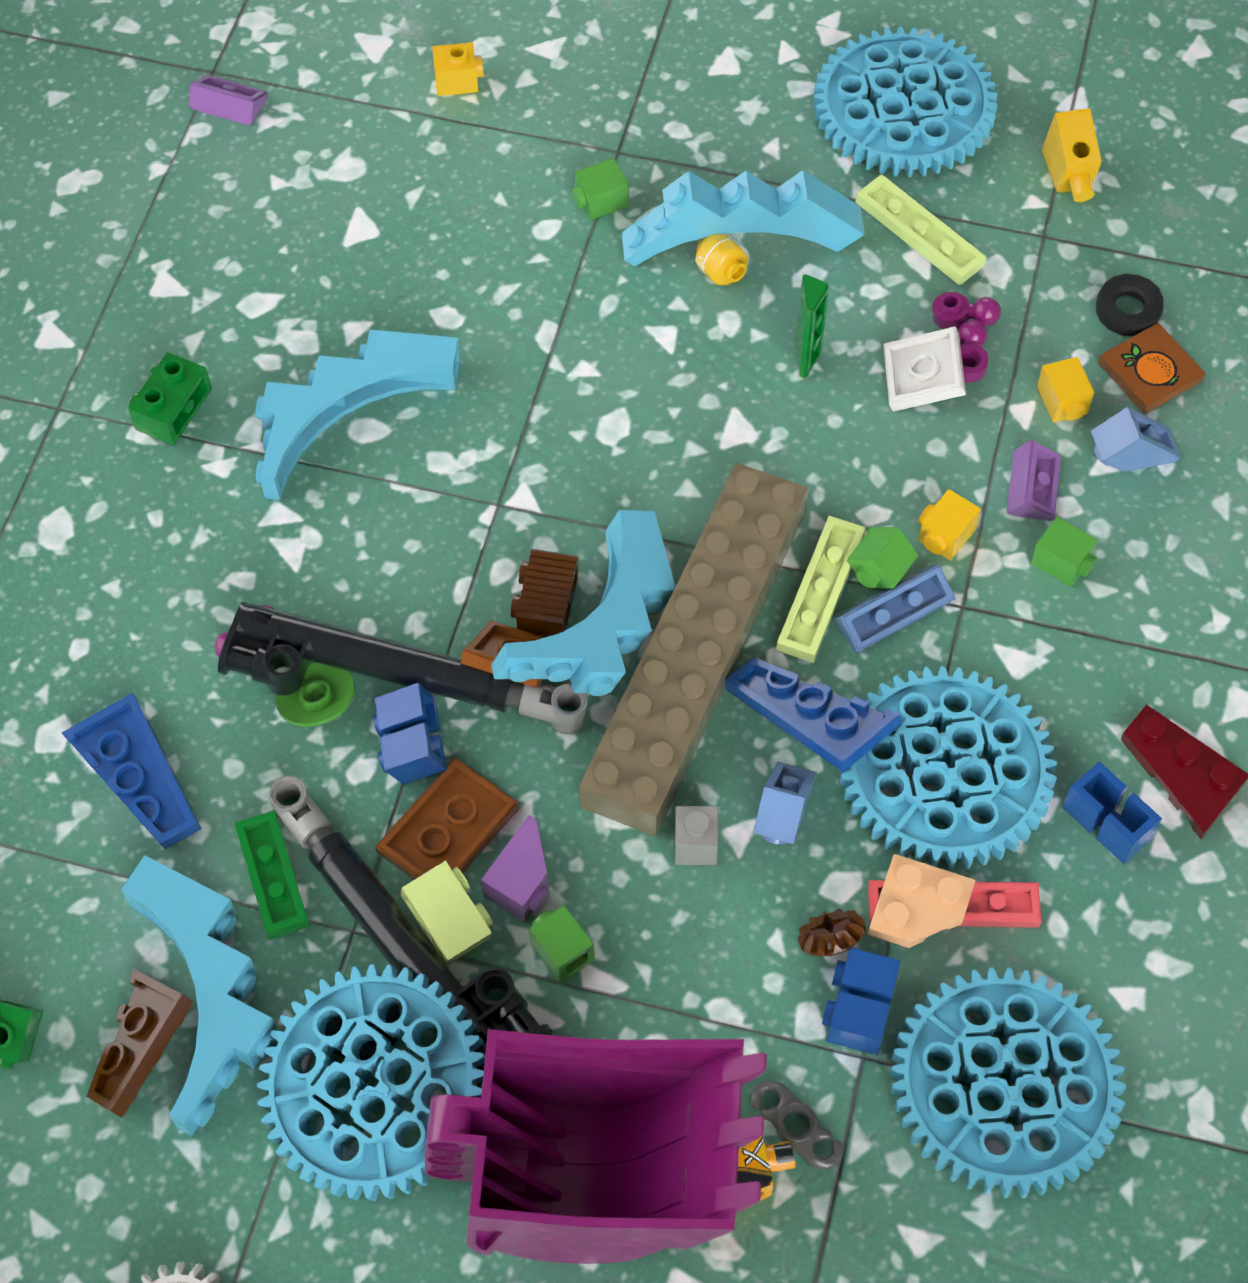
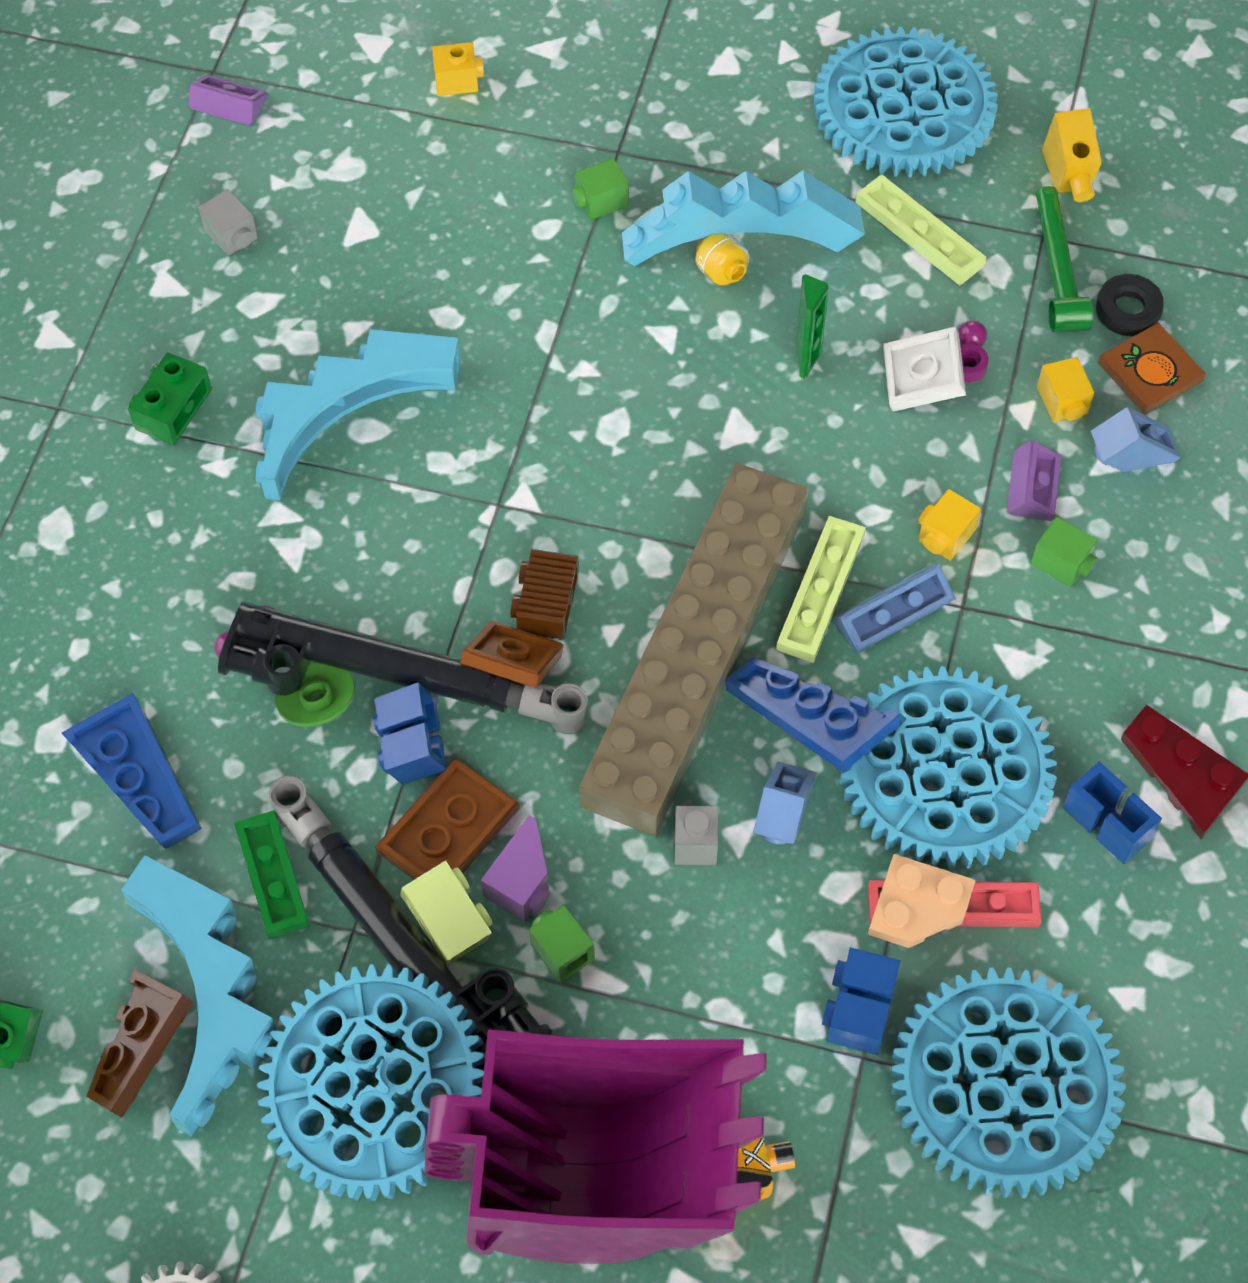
medium azure arch [491,510,675,696] -> none
dark grey piece [750,1080,843,1170] -> none
reddish brown gear [797,908,866,956] -> none
bright green brick [847,527,918,589] -> none
magenta plate [932,292,1001,329] -> none
none -> light grey brick [198,189,258,256]
none -> green piece [1036,186,1093,332]

